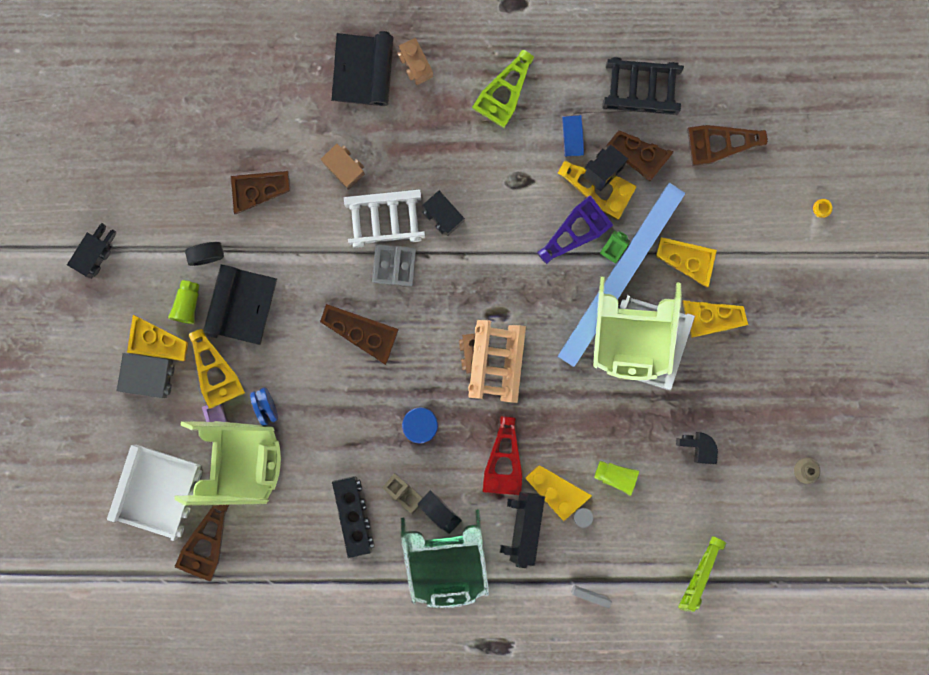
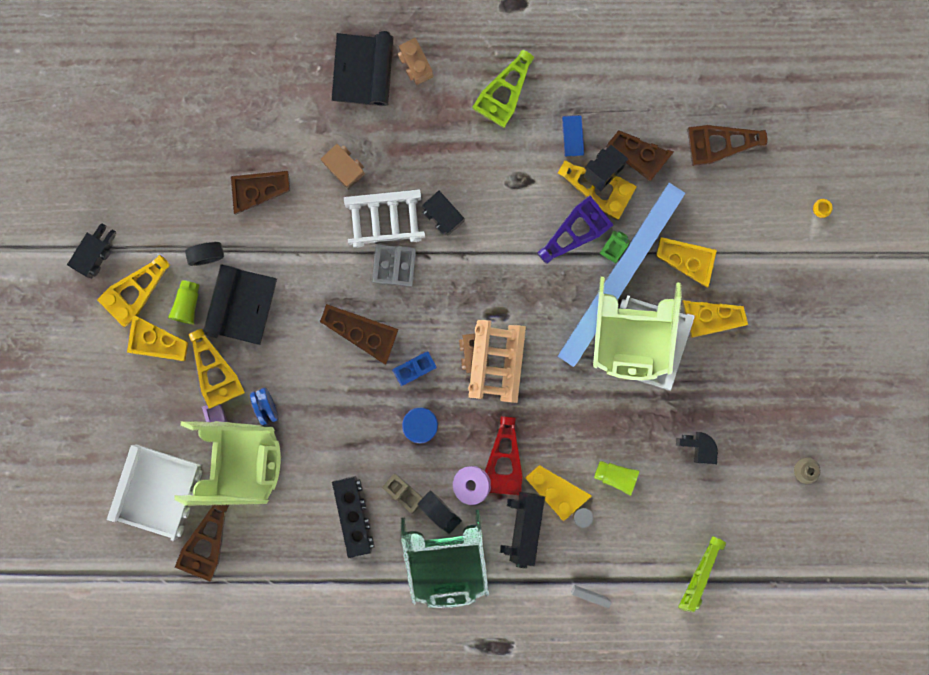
dark grey panel [116,353,175,398] -> none
black fence [602,57,684,115] -> none
none -> yellow plate [97,254,171,327]
none -> blue slope [392,351,437,387]
none -> lavender tile [453,466,491,505]

